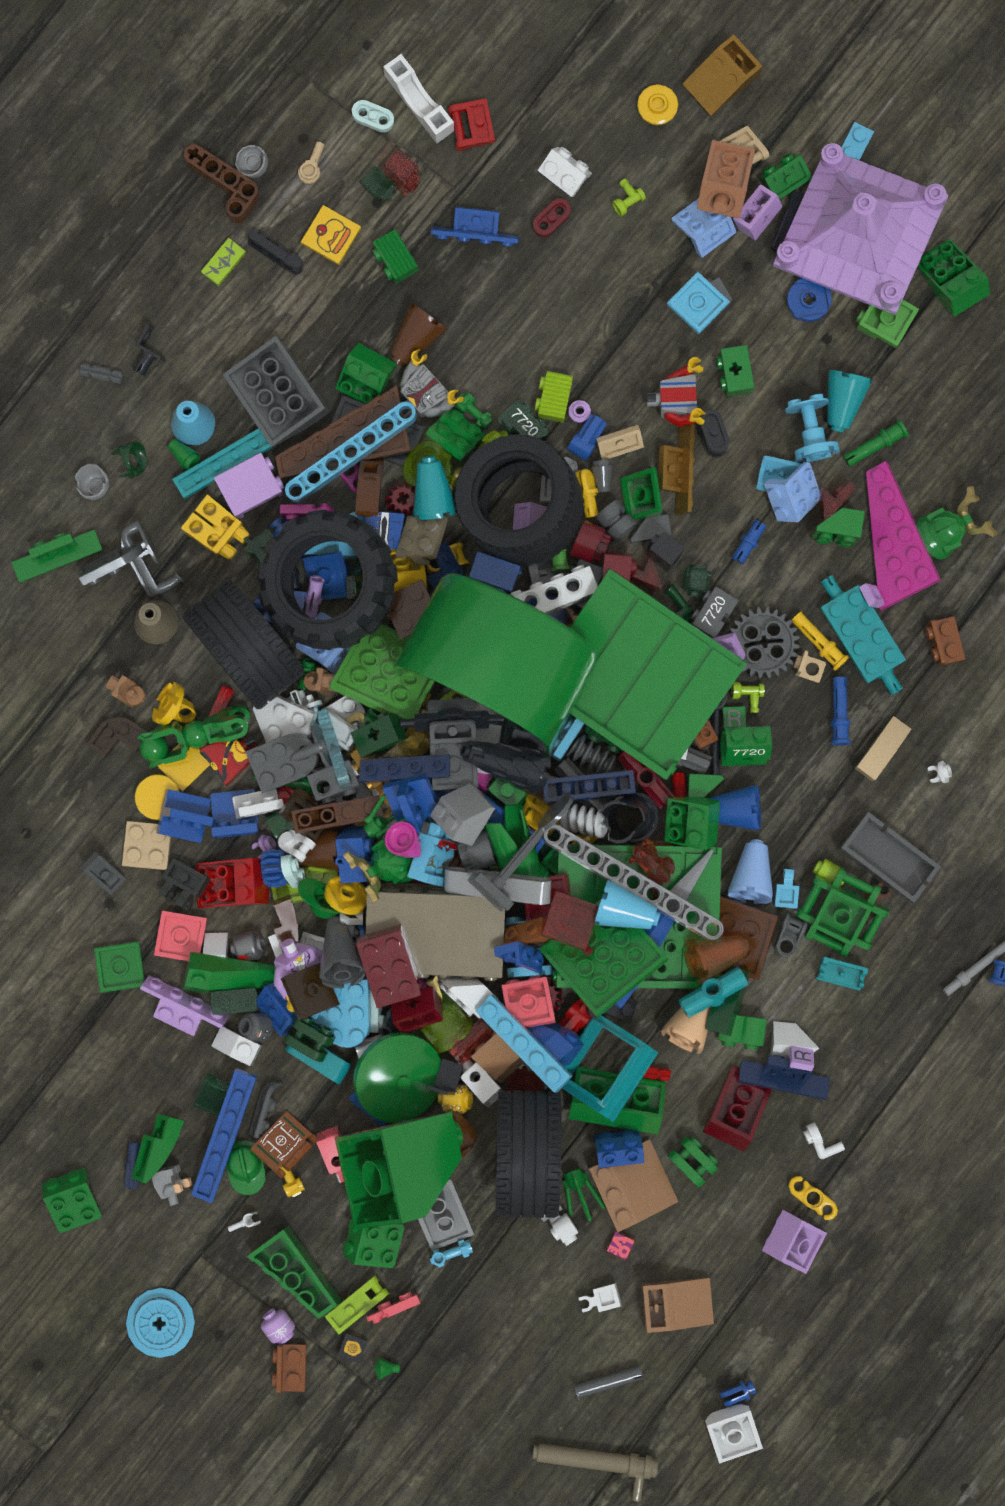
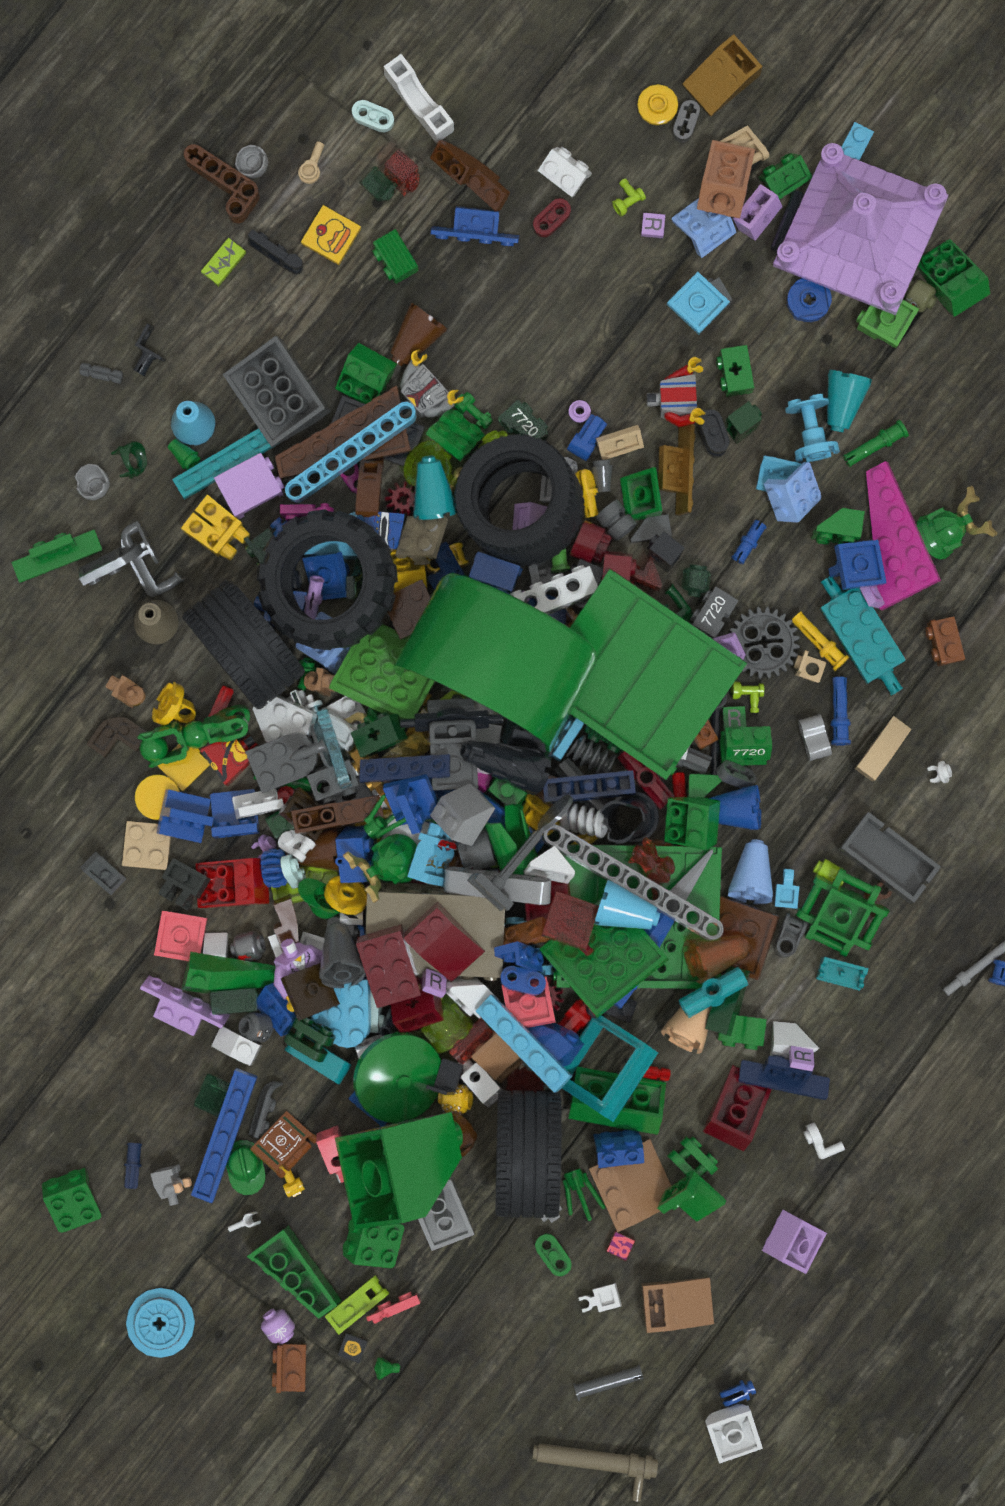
green tile [94,941,145,993] -> none
green slope [131,1113,184,1183] -> none
dark pink piece [385,822,421,858] -> none
medium azure bar [430,1239,473,1268] -> none
red plate [448,99,495,151] -> none
lime brick [535,371,573,423] -> none
white plate [550,1213,579,1246] -> none
yellow piece [788,1176,838,1220] -> none
clear red slope [820,482,856,522] -> none
none -> dark red slope [403,902,485,982]
none -> lavender tile [422,968,447,998]
none -> reddish brown slope [430,140,510,211]
none -> blue plate [501,966,546,996]
none -> white slope [524,846,575,884]
none -> green plate [535,1233,571,1276]
none -> lavender tile [641,213,665,238]
none -> green bracket [657,1171,726,1222]
none -> flat silver beam [673,100,700,143]
none -> flat silver beam [716,760,756,788]
none -> dark green brick [724,401,762,444]
none -> light grey axle [798,714,832,761]
none -> blue bracket [828,540,887,590]
none -> olive head [904,279,937,313]

